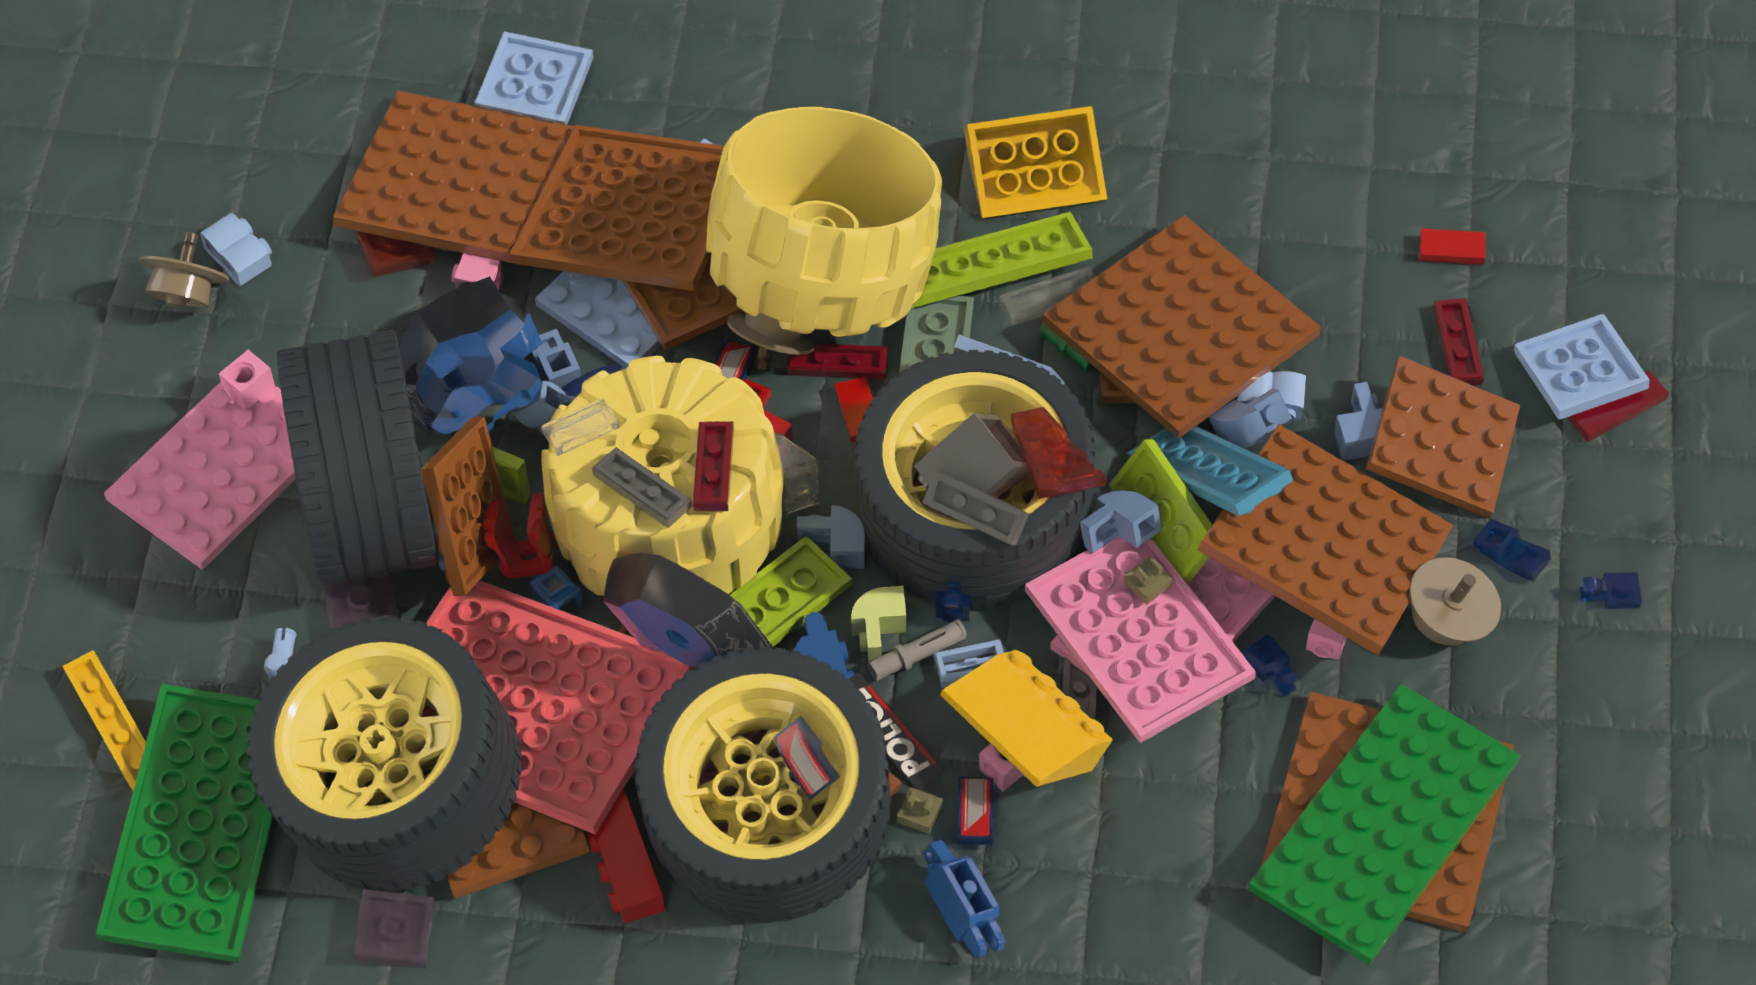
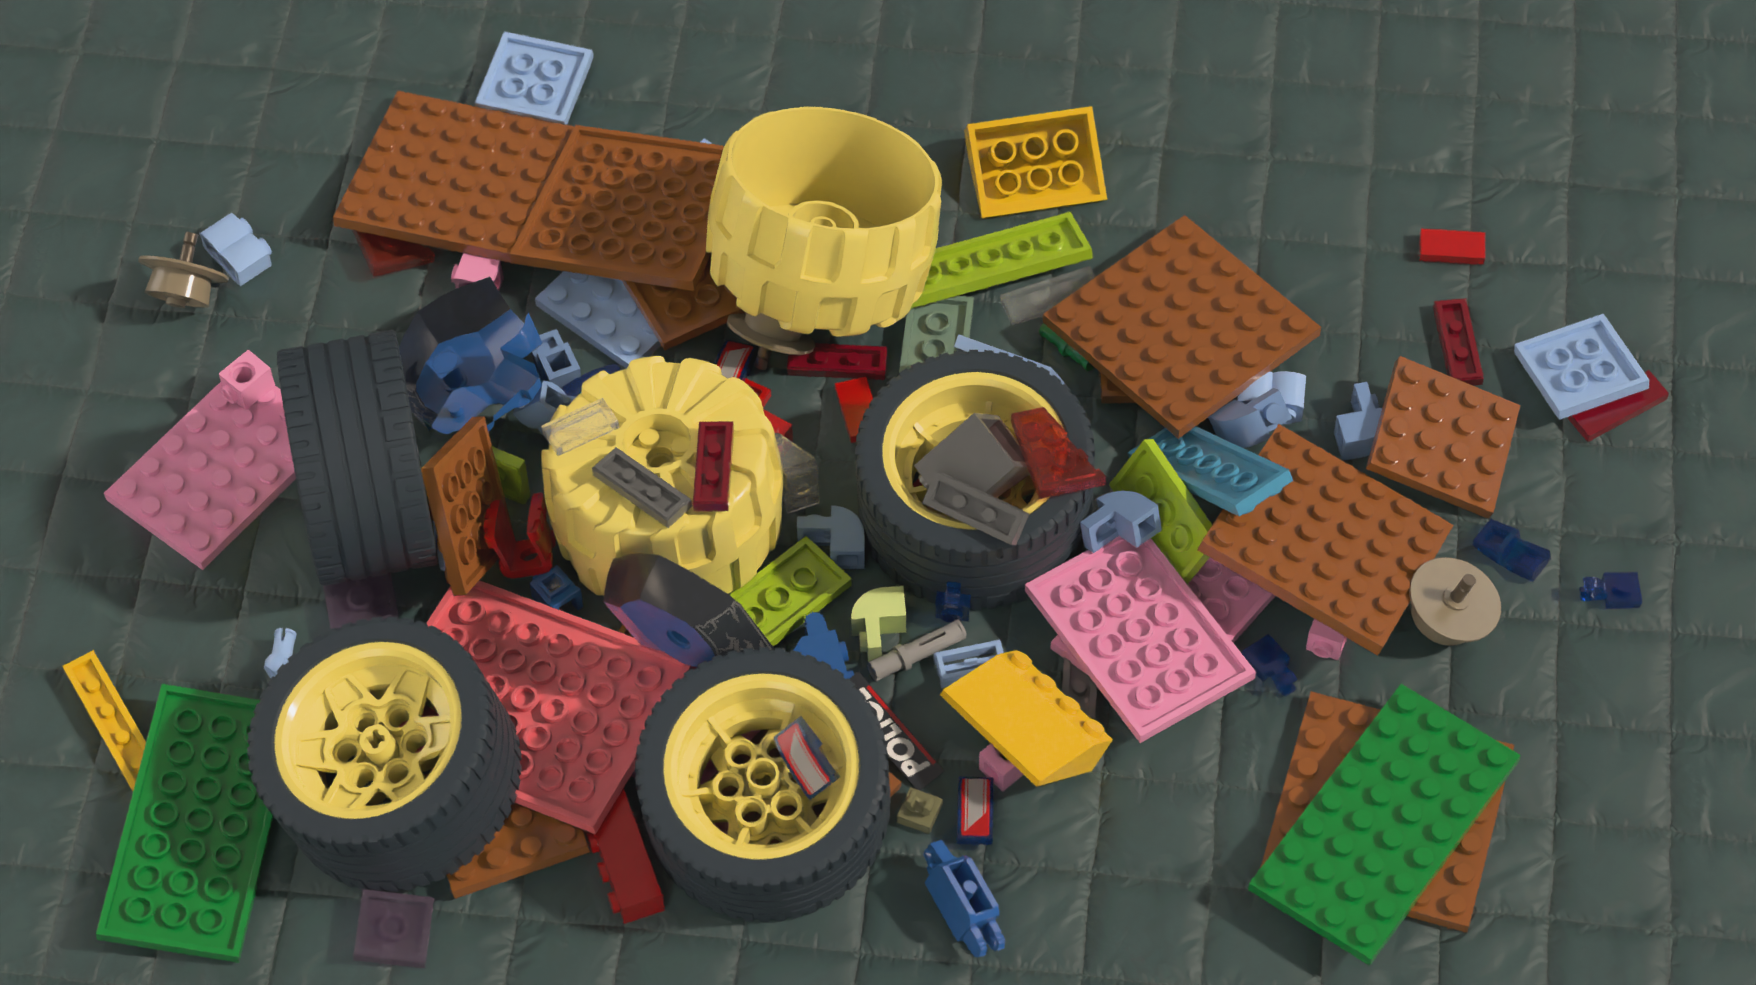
olive tile [1124,557,1173,605] -> none

